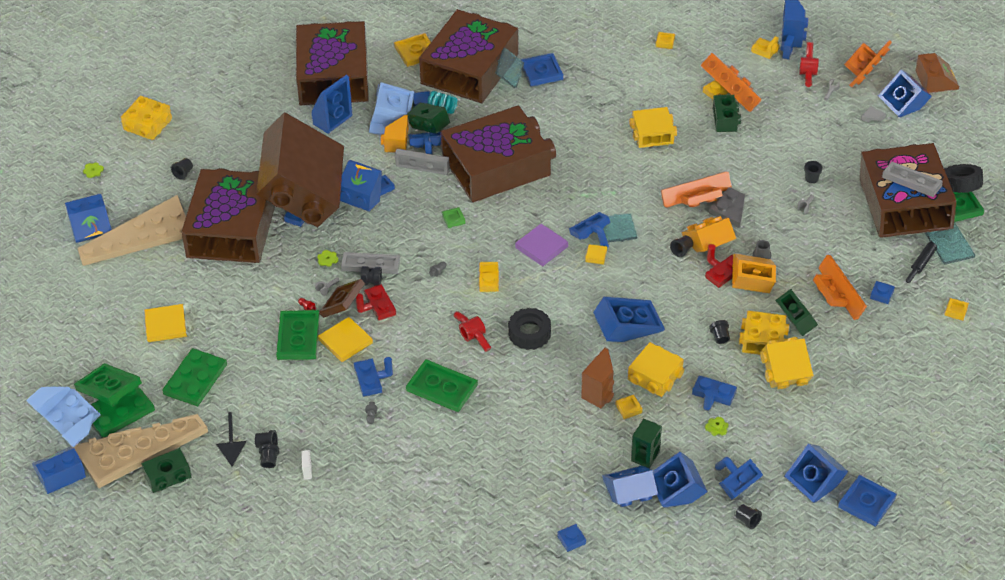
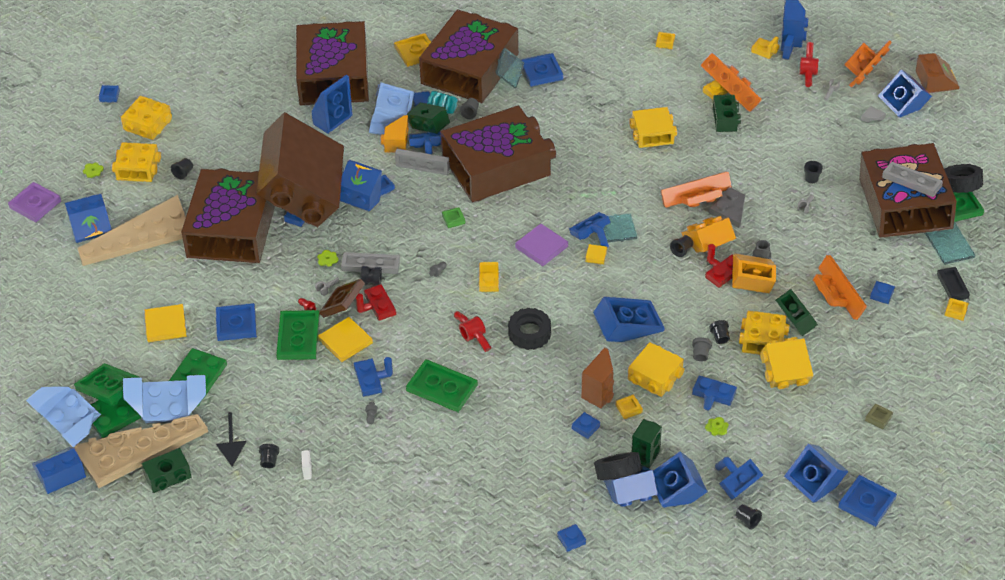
black piece [255,430,278,448] -> none
black axle [905,242,937,283] -> none
none -> medium lavender tile [8,182,61,222]
none -> blue plate [99,85,120,102]
none -> yellow brick [112,142,161,182]
none -> light blue piece [123,375,206,423]
none -> blue plate [216,303,257,341]
none -> dark grey piece [460,98,479,119]
none -> blue plate [572,412,600,439]
none -> black tyre [594,452,642,480]
none -> dark grey piece [692,337,712,362]
none -> olive tile [865,403,893,429]
none -> black tile [937,267,970,300]

